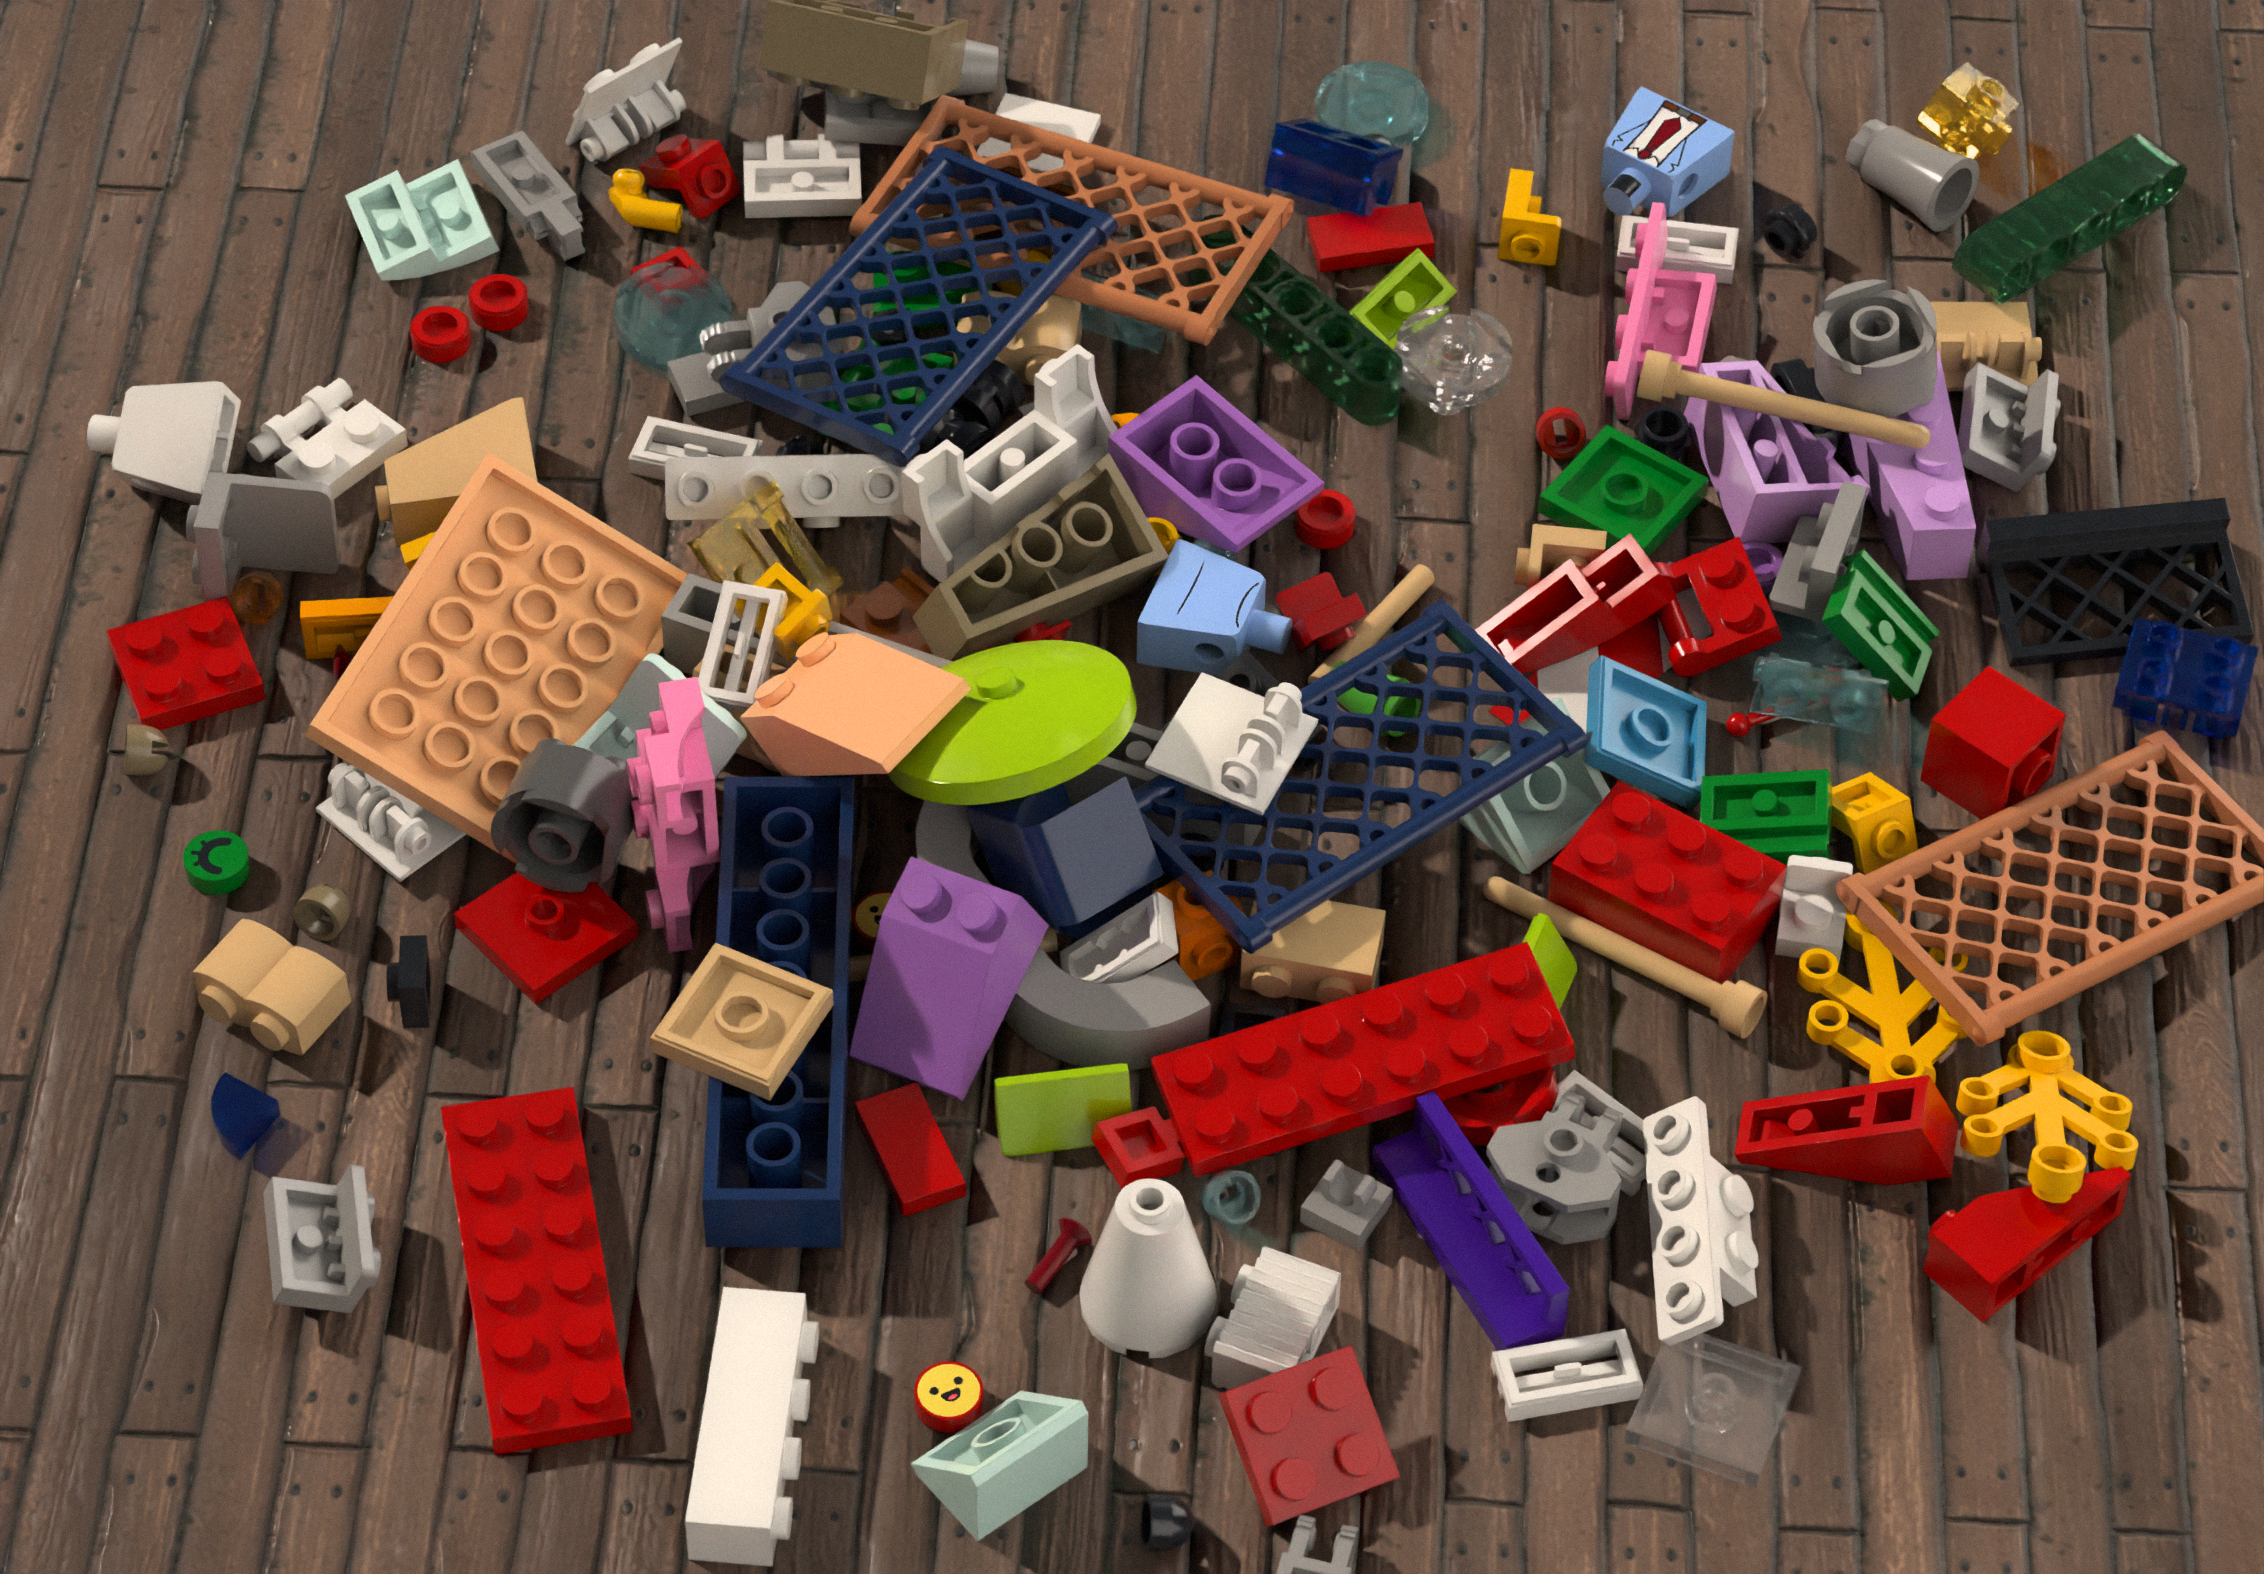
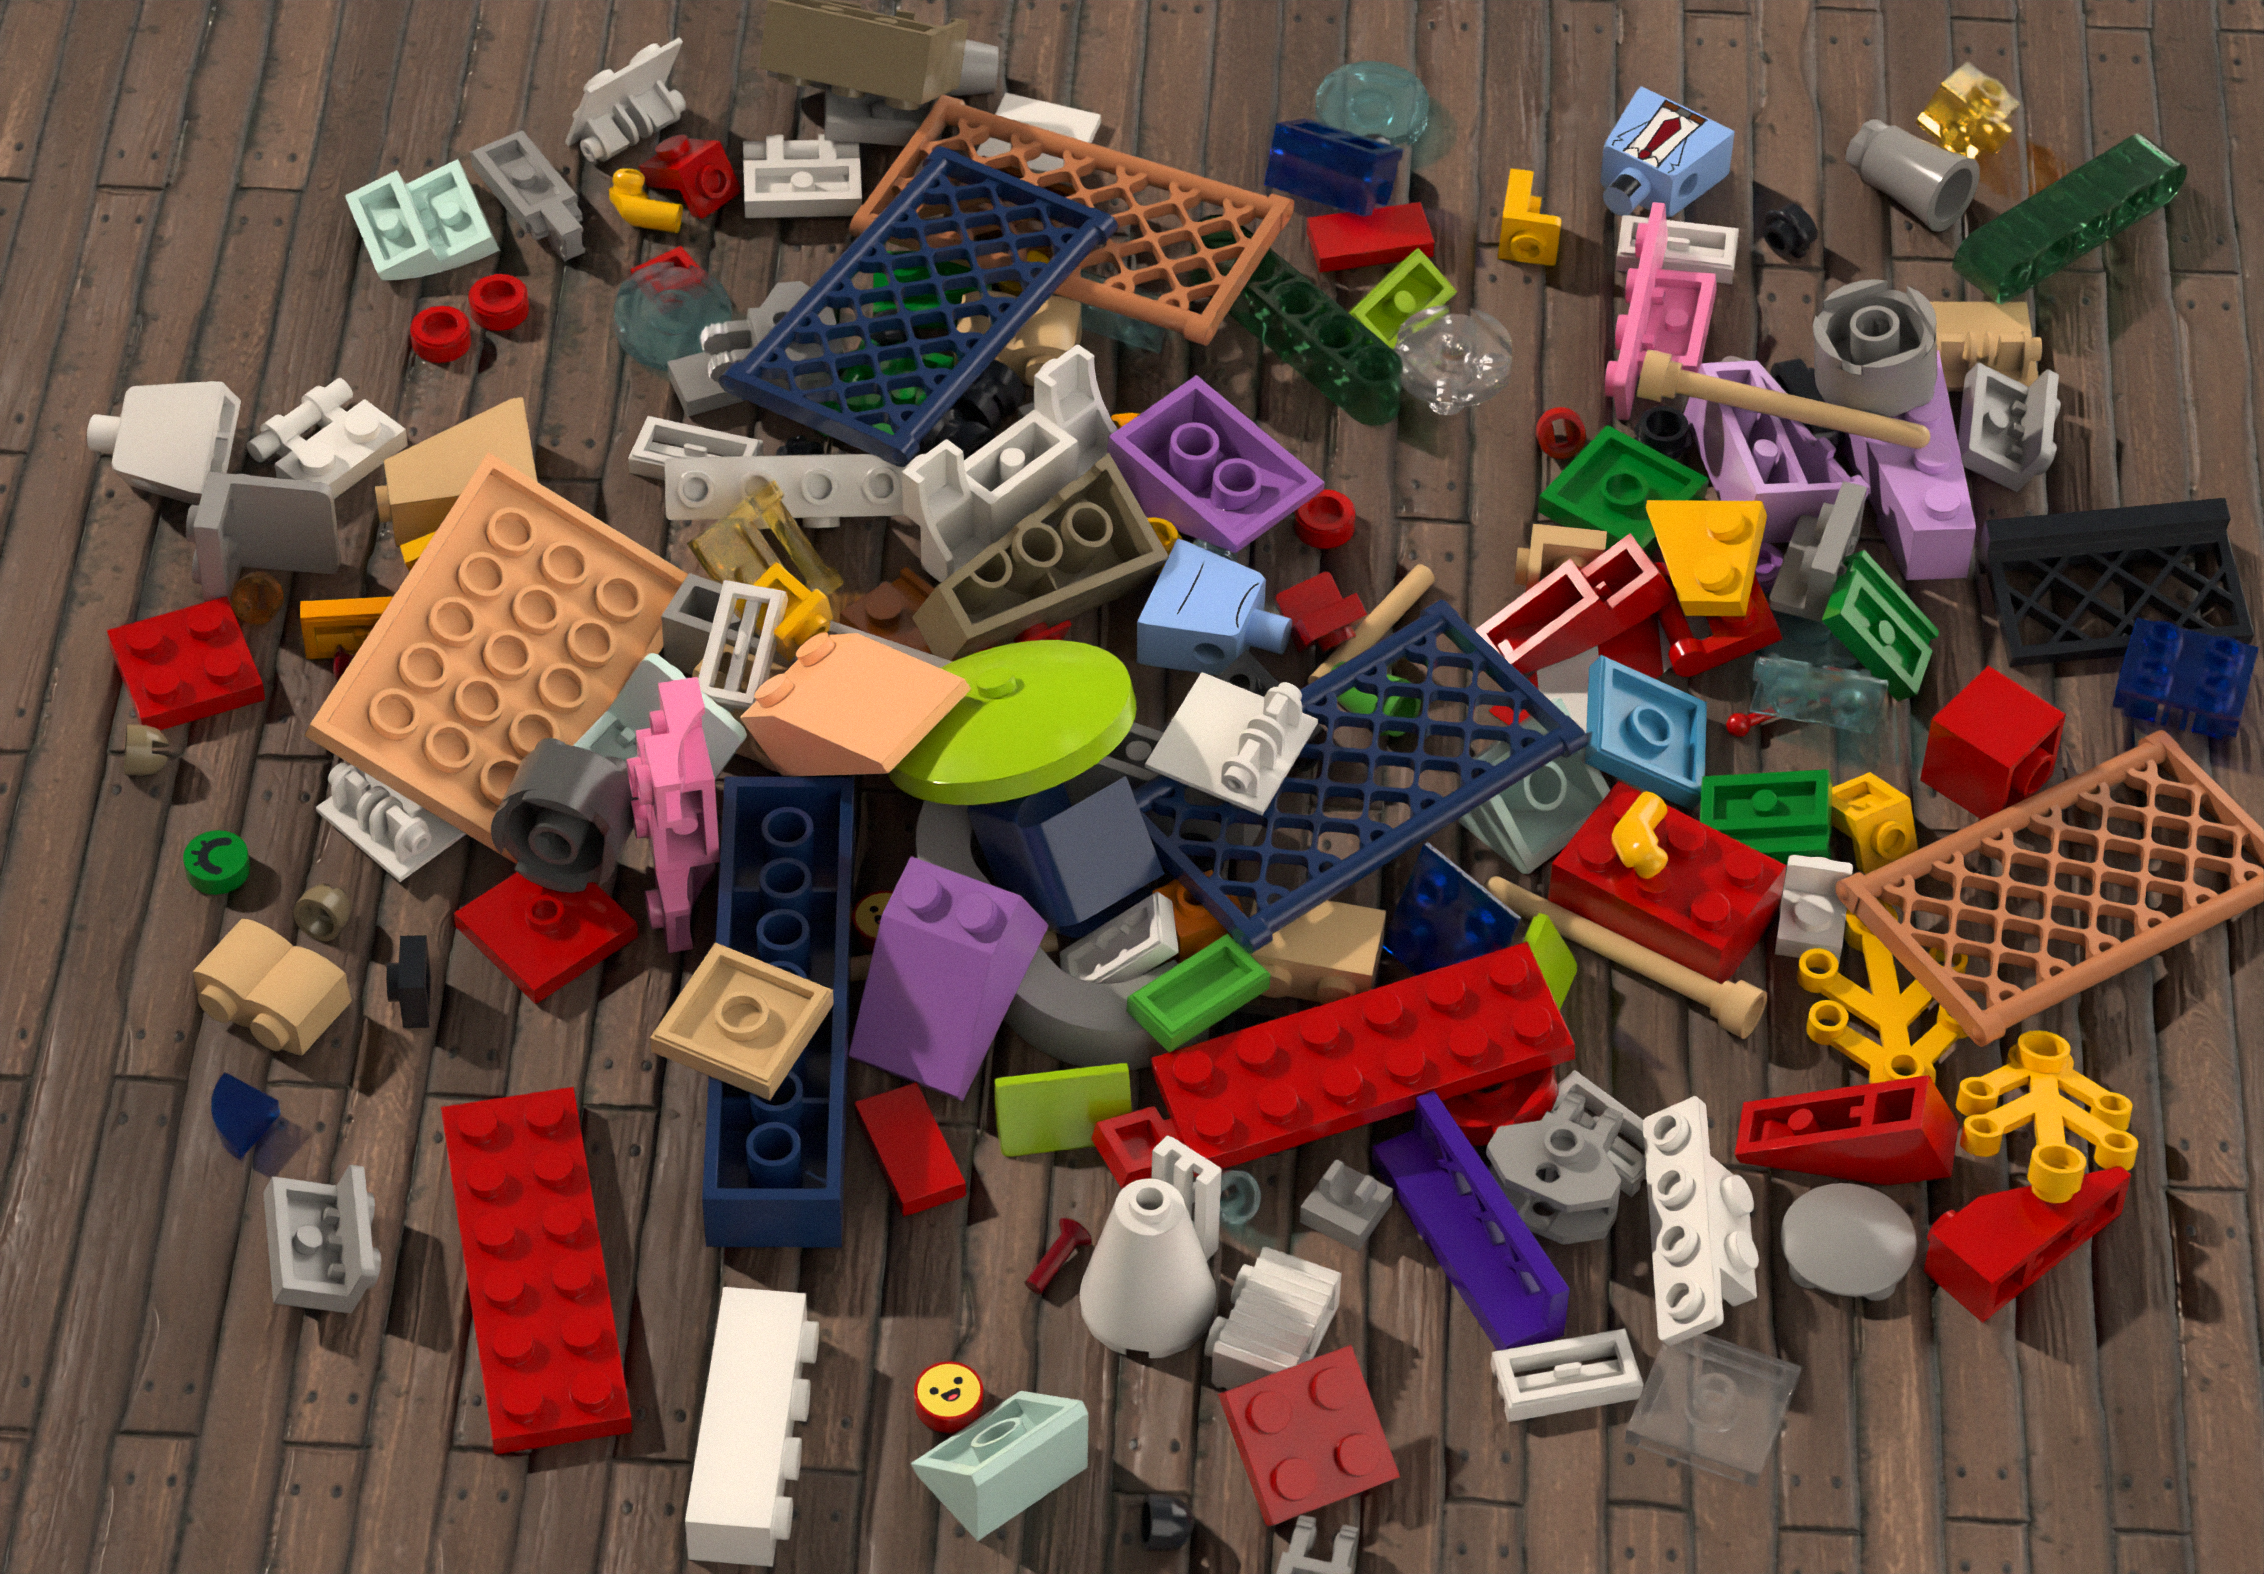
none -> bright green tile [1126,934,1271,1053]
none -> white tile [1152,1135,1222,1261]
none -> clear blue hinge [1383,842,1521,975]
none -> yellow arm [1612,791,1668,879]
none -> yellow wing [1646,500,1767,616]
none -> light grey dish [1781,1183,1917,1301]

